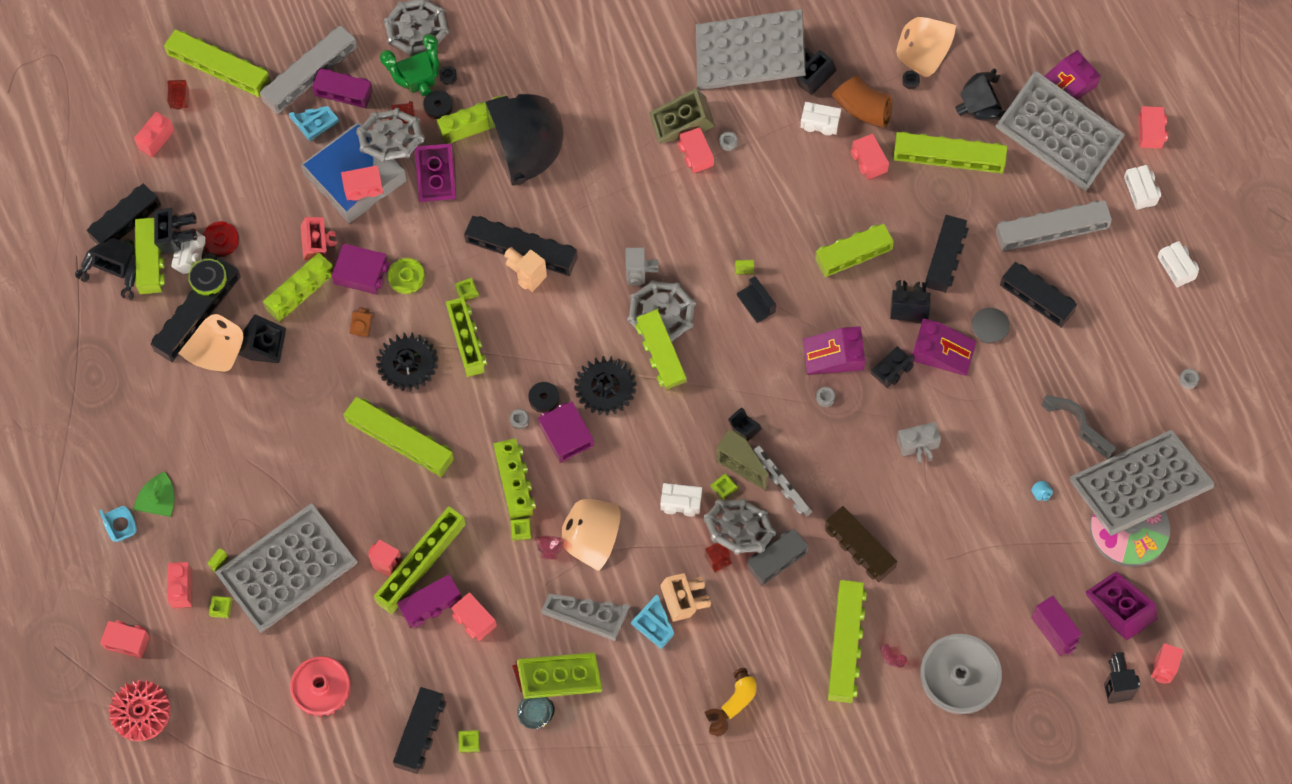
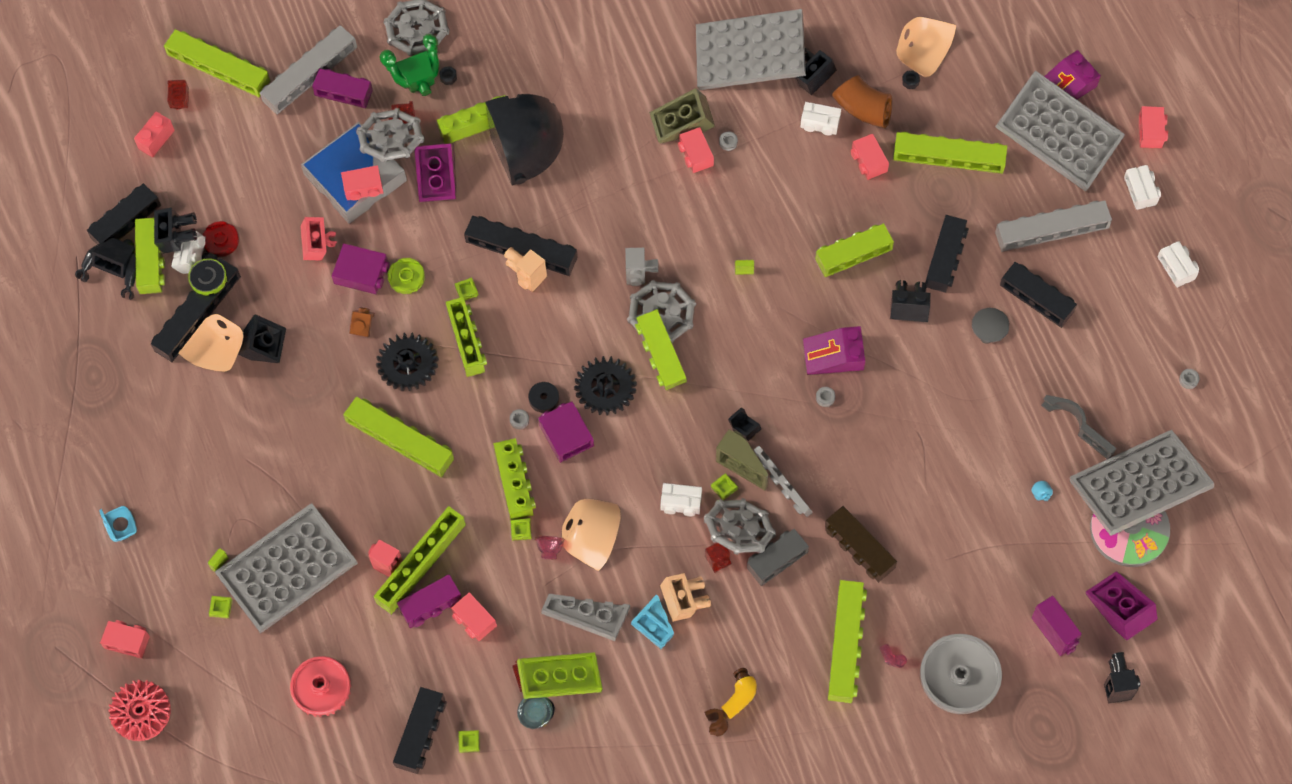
bright green shield [133,472,175,517] -> none
coral brick [167,562,192,608] -> none
lime brick [263,253,333,322] -> none
medium azure wing [289,106,339,142] -> none
black piece [423,90,453,119] -> none
black panel [737,276,776,323] -> none
black bracket [871,346,915,388] -> none
light grey brick [896,422,941,463] -> none
magenta slope [913,318,977,376] -> none
black torso [955,69,1006,121] -> none
coral brick [1151,643,1184,684] -> none

